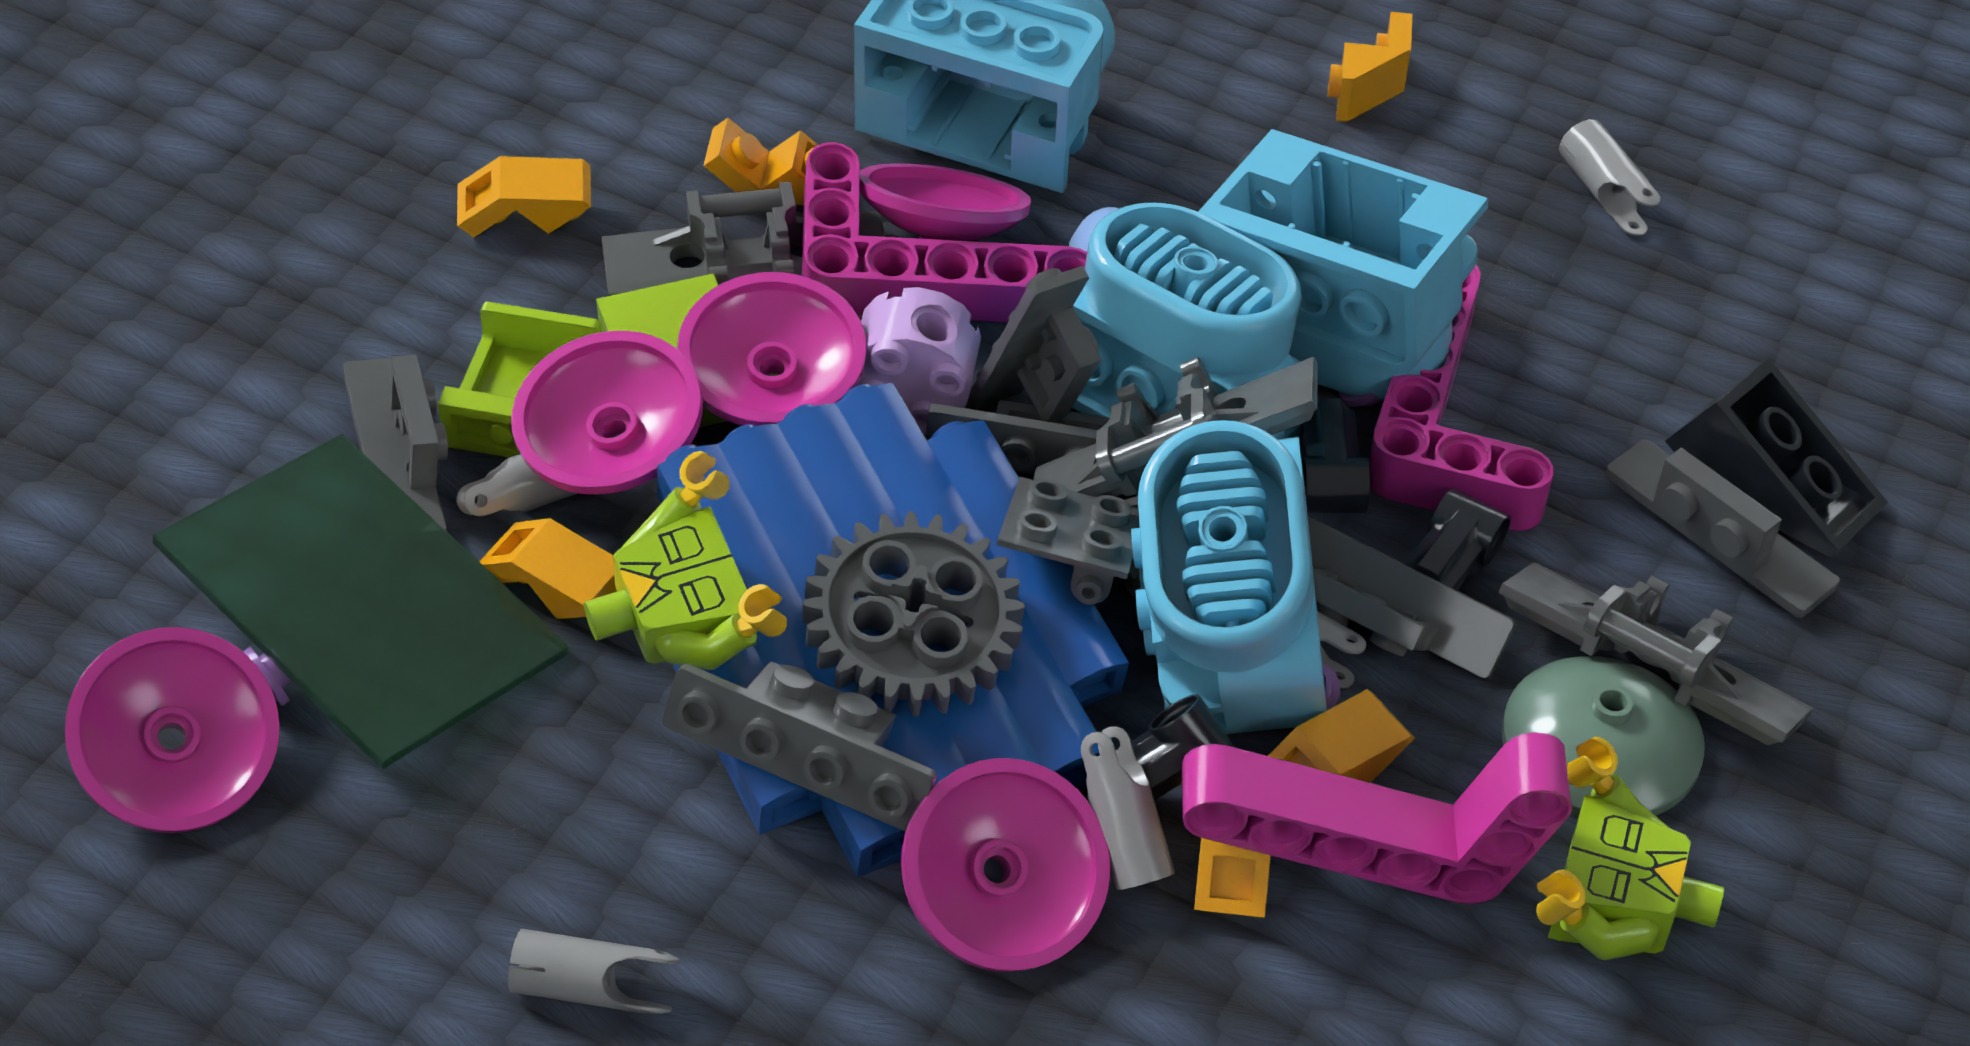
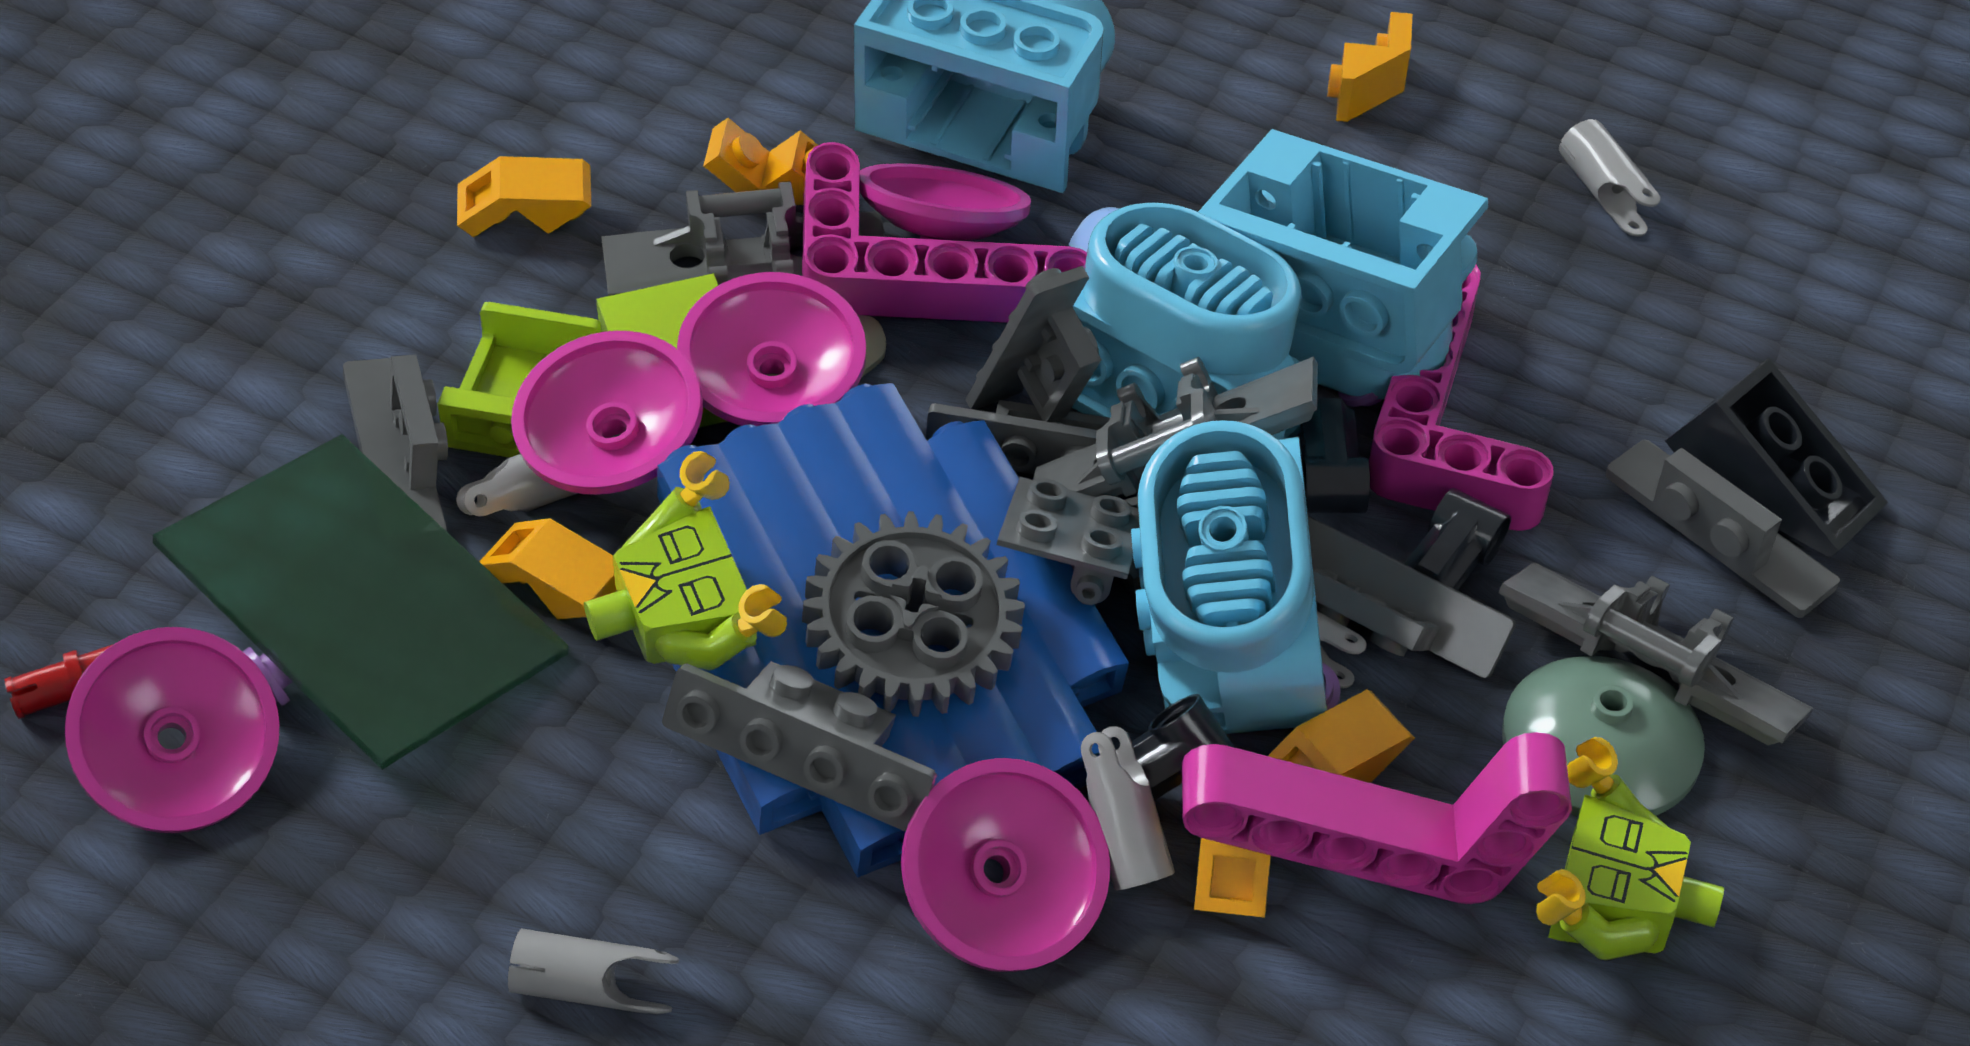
lavender brick [857,287,981,434] -> none
none -> red pin [4,645,112,719]

